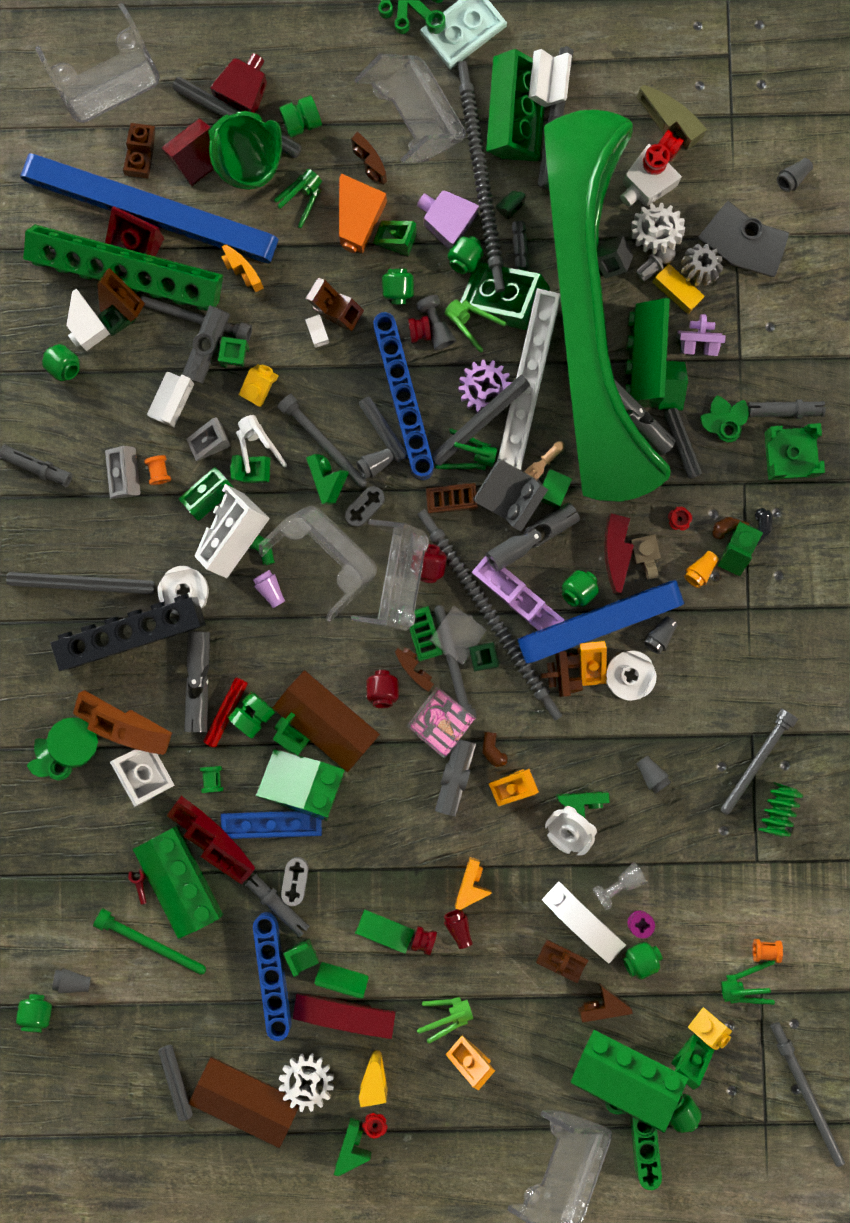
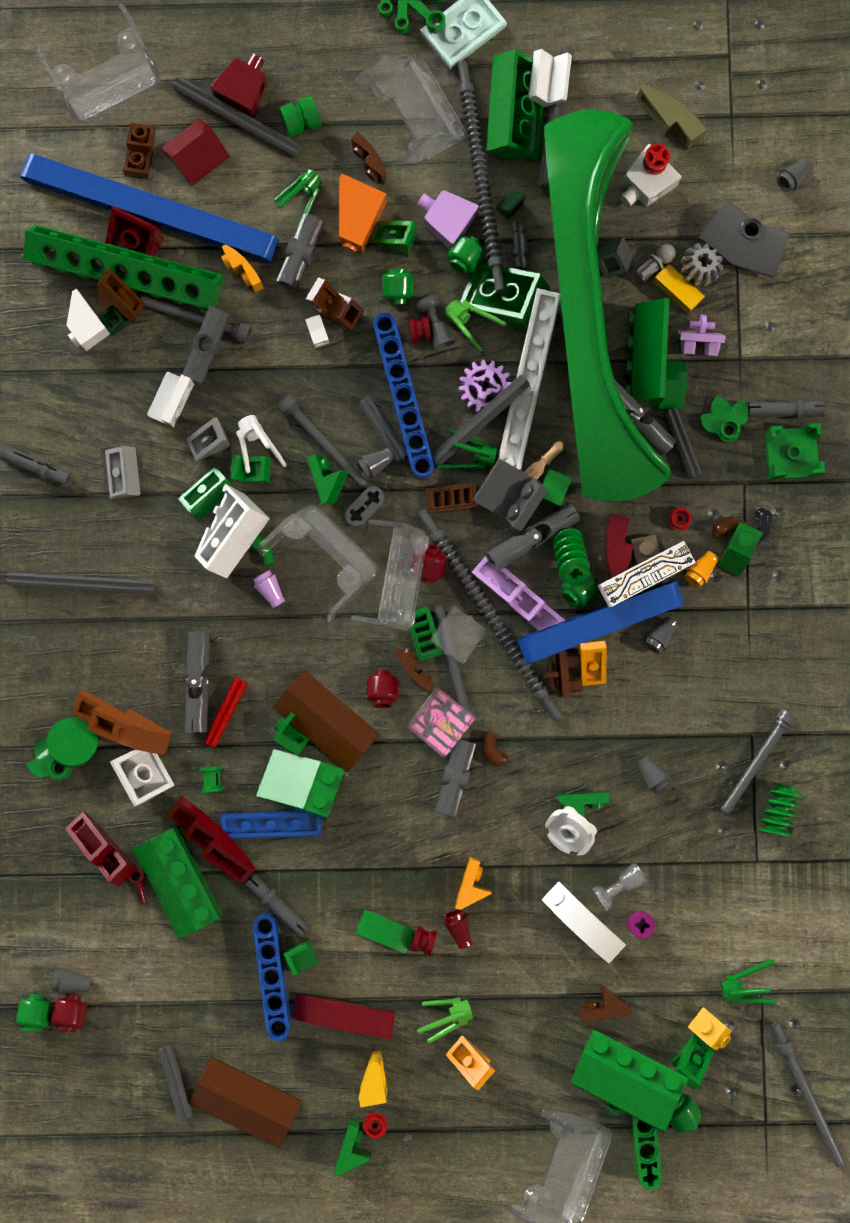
green head [42,344,80,381] -> none
black brick [50,594,206,671] -> none
green piece [93,908,206,975] -> none
orange bush [144,455,171,485] -> none
white plate [158,566,209,615] -> none
green piece [209,111,282,190] -> none
green panel [218,337,249,368] -> none
green wheel [228,691,275,739] -> none
yellow bracket [239,364,278,407] -> none
white gear [279,1053,334,1112] -> none
light grey beam [281,857,309,906] -> none
green slope [314,962,369,999] -> none
dark green slope [469,641,500,672] -> none
light orange slope [489,769,539,806] -> none
reddish brown hips [536,939,588,983] -> none
white plate [606,651,657,701] -> none
green head [623,942,663,980] -> none
white gear [631,203,685,255] -> none
red wheel [658,130,684,162] -> none
orange bush [752,939,783,963] -> none
none -> dark red head [51,993,88,1033]
none -> dark red slope [65,811,137,887]
none -> dark grey piece [277,214,324,291]
none -> green piece [552,528,591,585]
none -> white tile [598,541,696,608]

